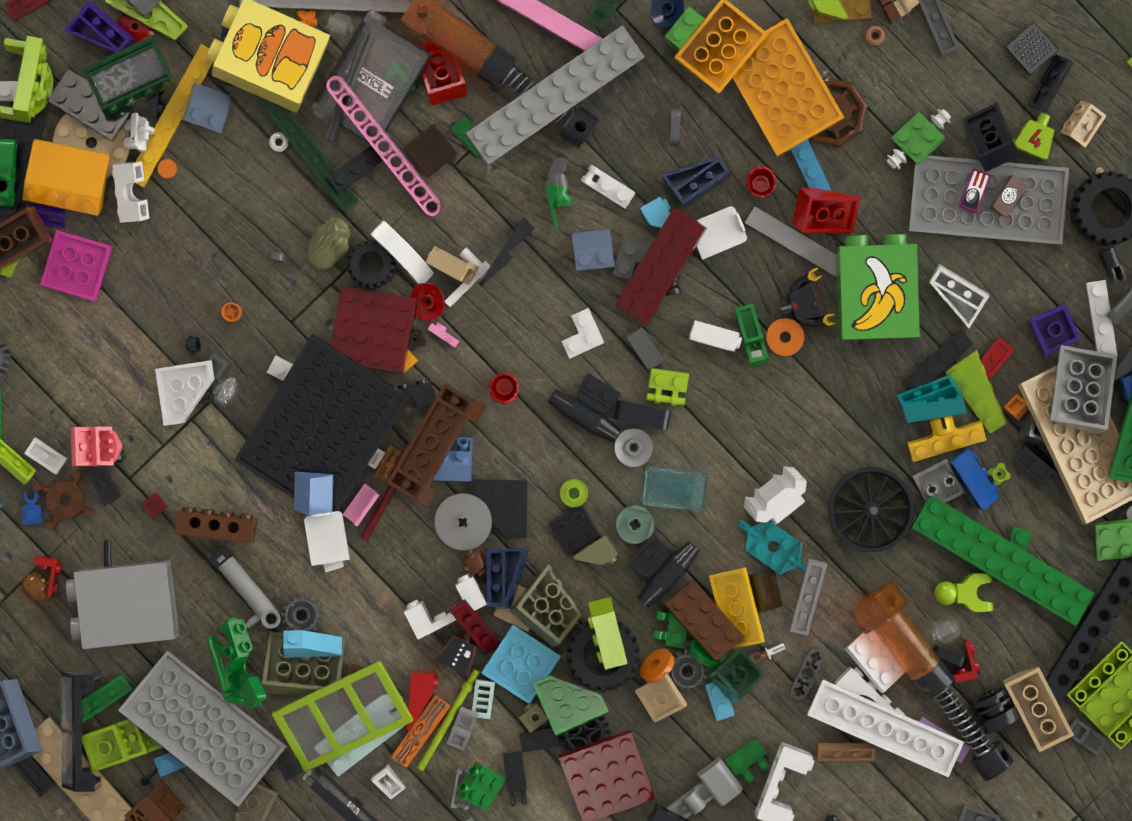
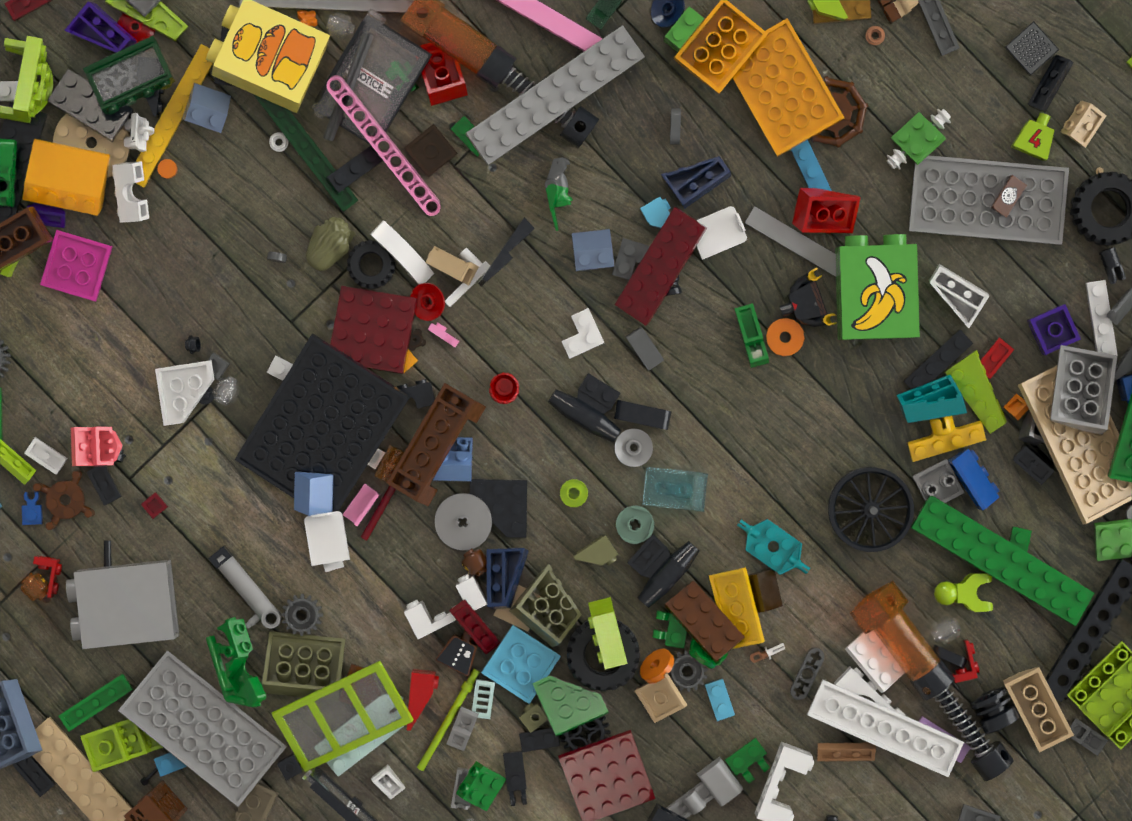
black windscreen [61,671,101,792] -> none
reddish brown brick [174,506,258,543] -> none
orange wheel [221,302,242,322] -> none
medium azure slope [284,630,342,658] -> none
orange tile [391,694,451,768] -> none
black tile [549,505,601,556] -> none
white plate [580,164,636,209] -> none
lime plate [646,368,689,406] -> none
white window [688,320,742,352] -> none
clear green brick [708,647,766,705] -> none
white slope [744,466,807,525] -> none
red hair [746,166,776,198] -> none
light grey tile [789,558,827,636] -> none
slope [958,168,991,214] -> none
black slope [962,103,1021,172] -> none
lime plate [988,463,1011,485] -> none

